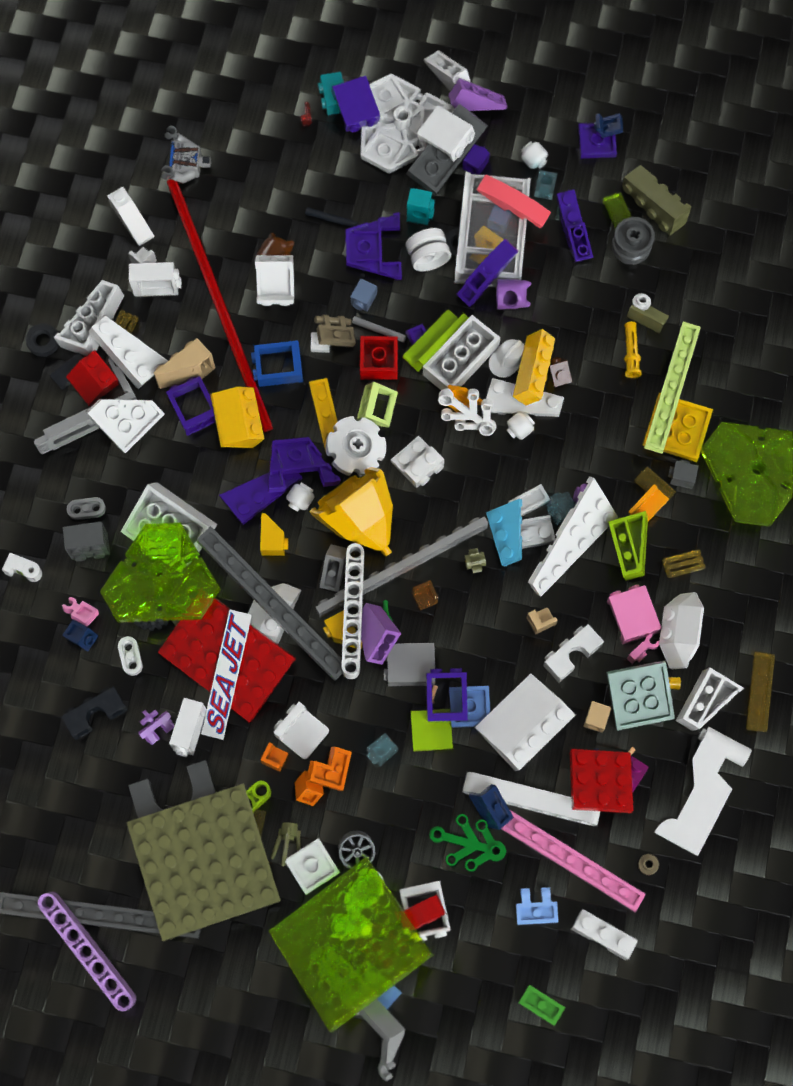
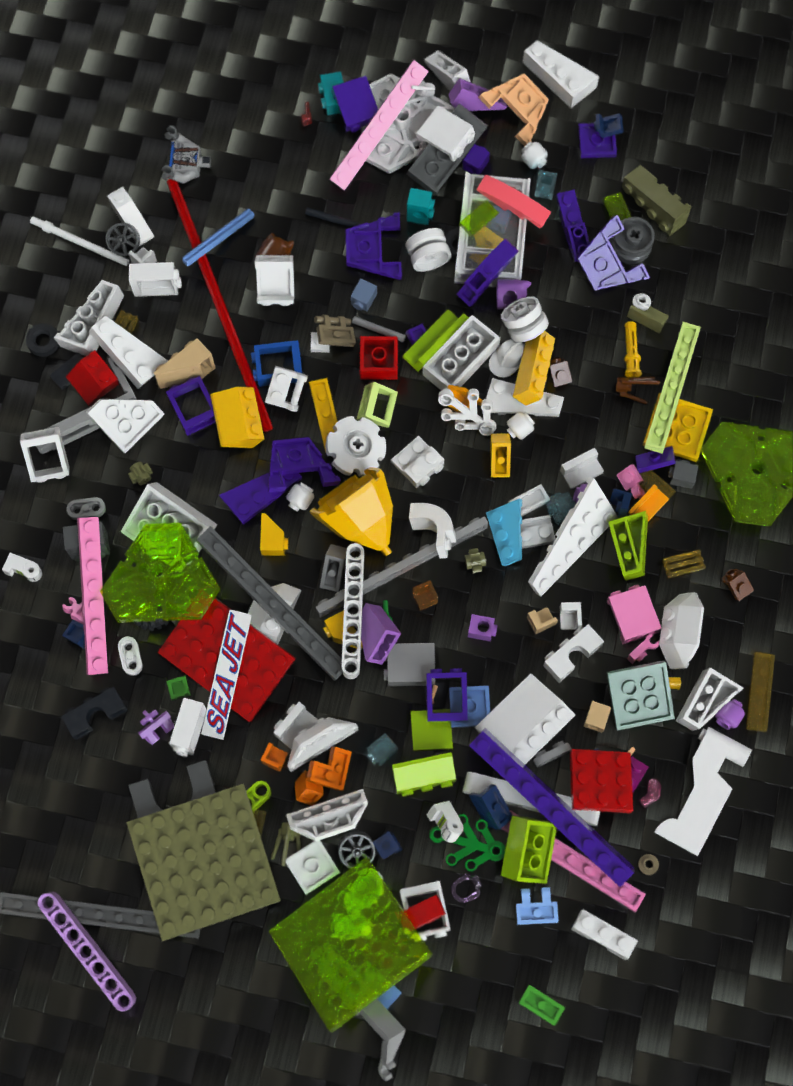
none -> white window [20,427,70,483]
none -> white bar [30,216,129,266]
none -> bright pink plate [77,517,108,675]
none -> dark grey wheel [106,223,140,256]
none -> olive gear [128,462,153,485]
none -> bright green tile [166,676,191,701]
none -> medium blue axle [182,209,254,266]
none -> white plate [265,366,308,412]
none -> white wedge [287,789,368,841]
none -> white wedge [288,717,358,772]
none -> bright pink plate [329,60,429,190]
none -> dark blue bracket [373,831,403,859]
none -> lime slope [392,752,456,796]
none -> white plant [405,81,435,105]
none -> white arch [409,503,456,558]
none -> white leg [427,801,463,842]
none -> clear purple piece [451,874,482,903]
none -> clear neon green tile [459,200,499,238]
none -> medium lavender brick [468,614,497,641]
none -> dark purple brick [469,728,635,887]
none -> light nougat wing [478,73,549,146]
none -> yellow slope [490,434,511,478]
none -> white wheel [501,297,549,342]
none -> lime slope [501,815,557,884]
none -> white wedge [523,41,599,108]
none -> light grey plate [533,741,571,767]
none -> white panel [560,448,604,489]
none -> white panel [560,602,582,630]
none -> wing [577,215,650,290]
none -> dark blue bracket [609,489,632,519]
none -> reddish brown plant [616,377,660,404]
none -> bright pink plate [617,465,645,499]
none -> dark purple plate [636,446,676,473]
none -> clear pink arm [639,779,661,808]
none -> medium lavender head [715,699,745,730]
none -> reddish brown bracket [721,569,754,601]

